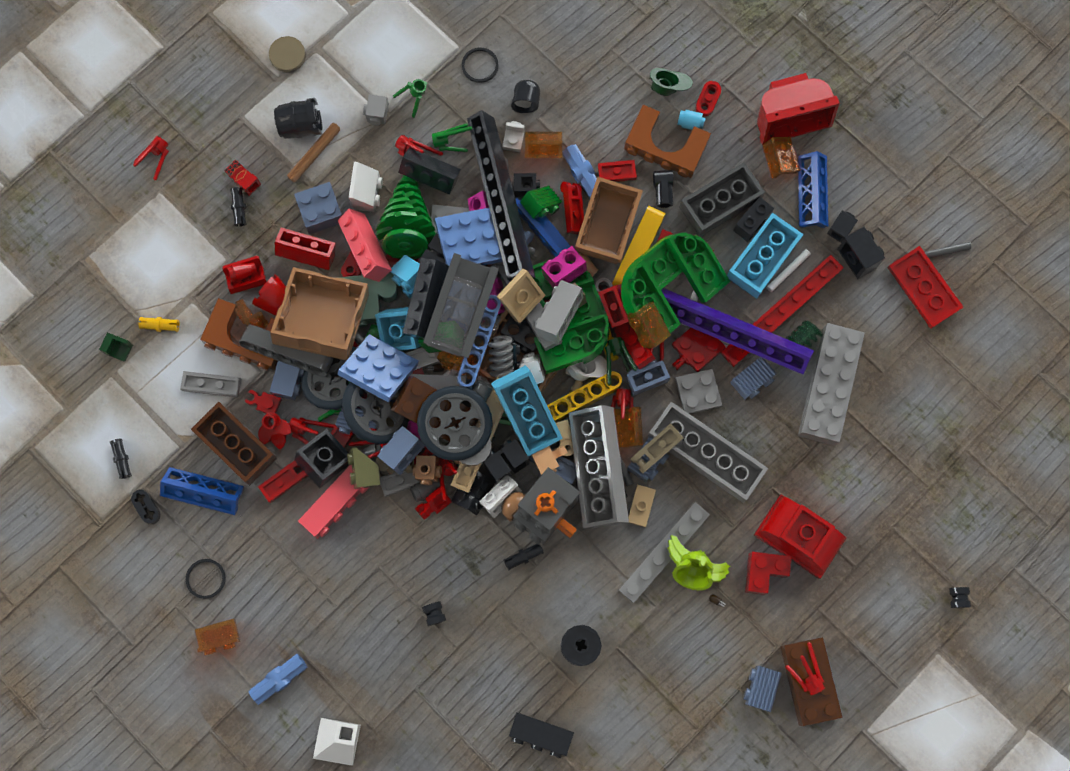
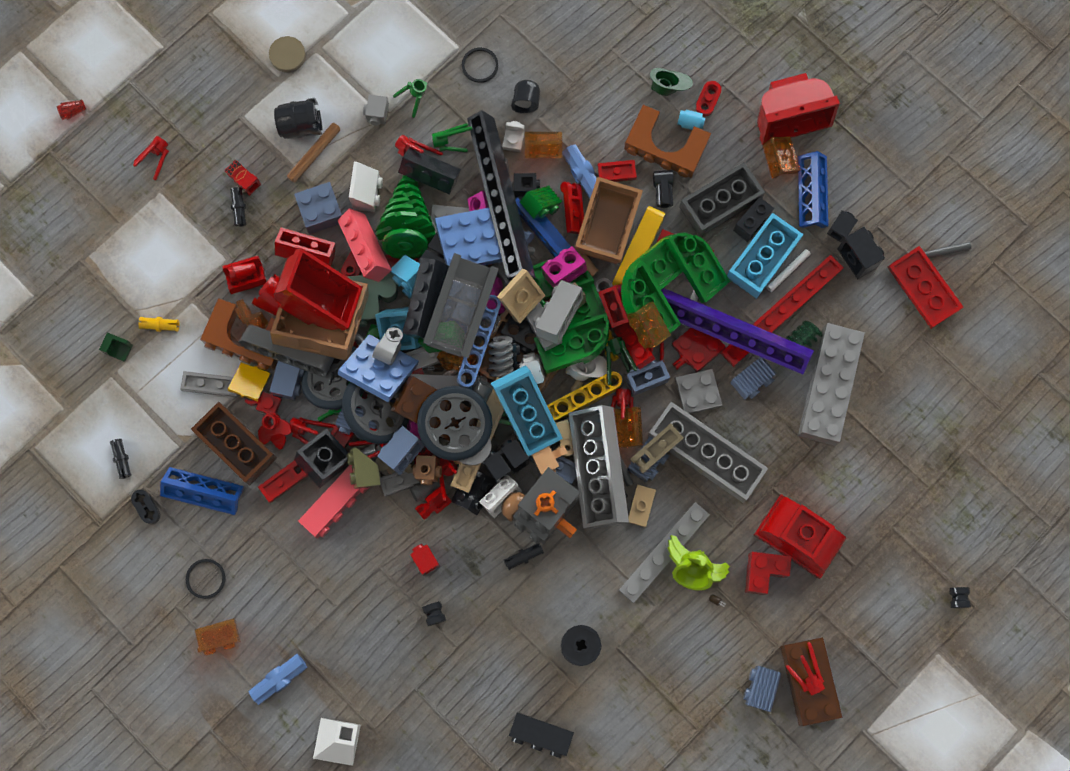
none -> clear red cone [56,99,86,120]
none -> yellow piece [228,362,270,401]
none -> red container [274,248,363,330]
none -> light grey piece [372,327,403,366]
none -> red brick [410,544,440,576]

